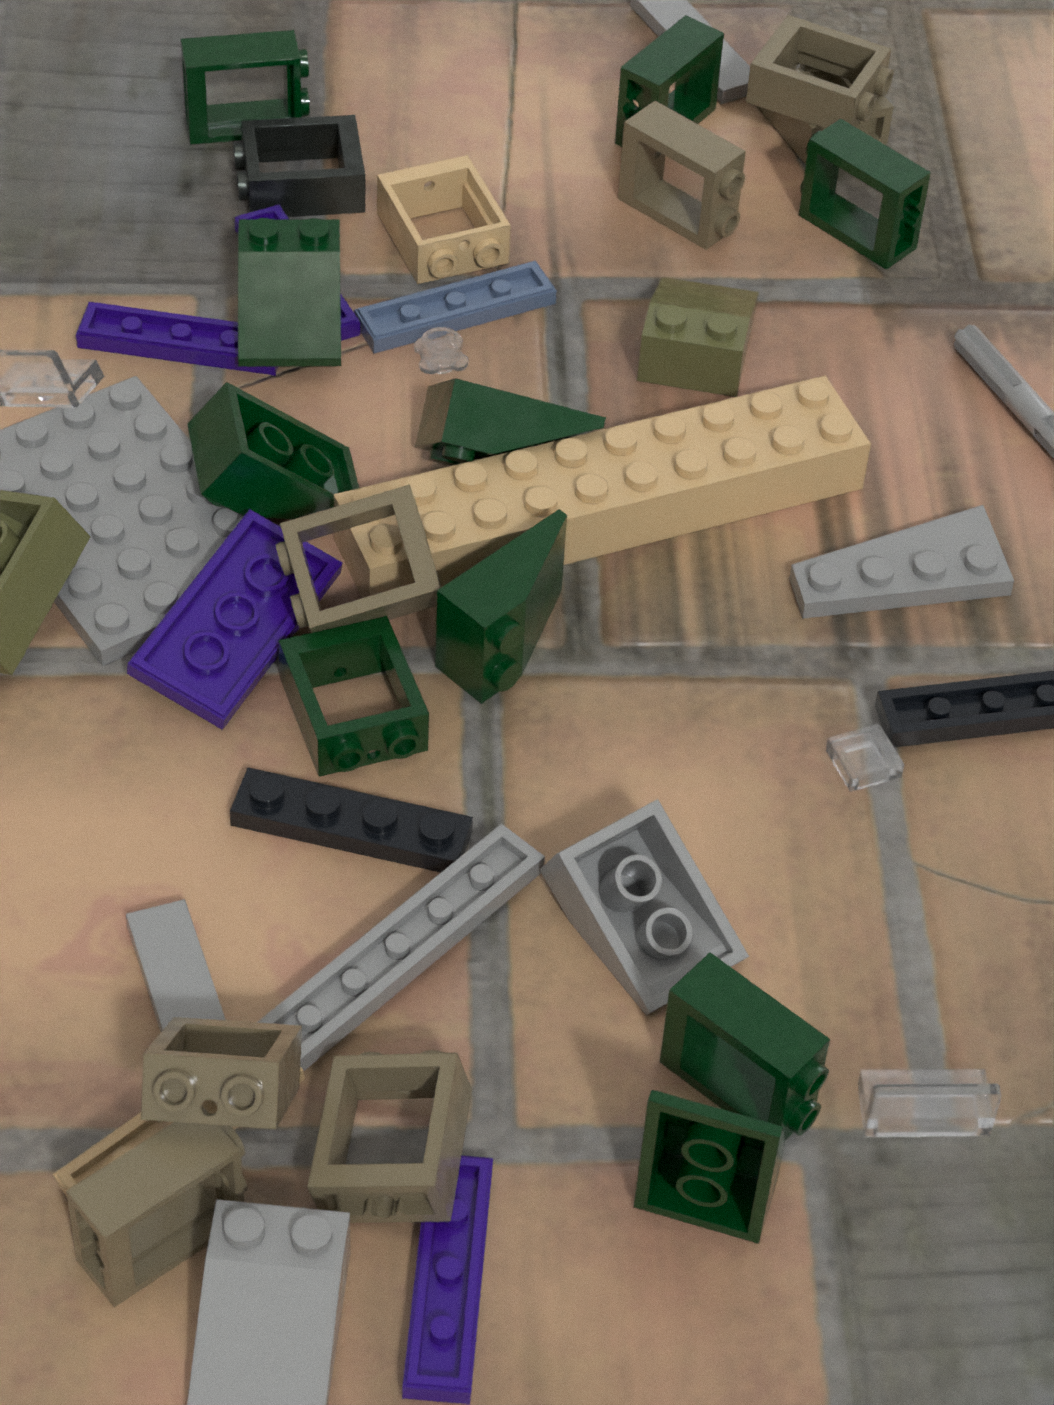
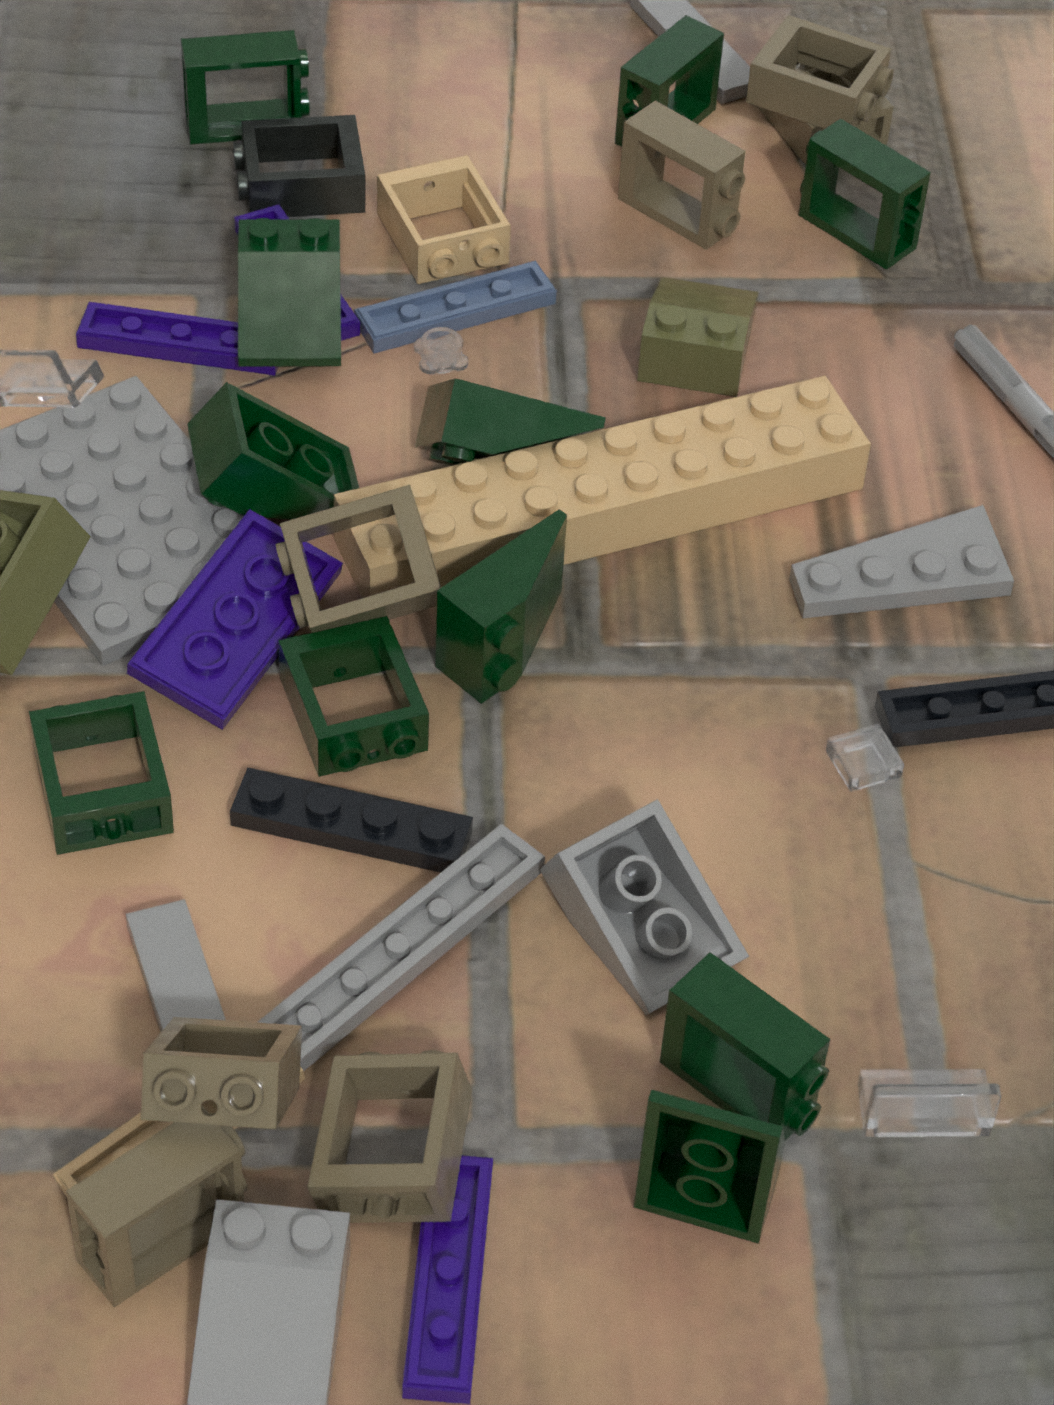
none -> dark green window [29,691,174,855]

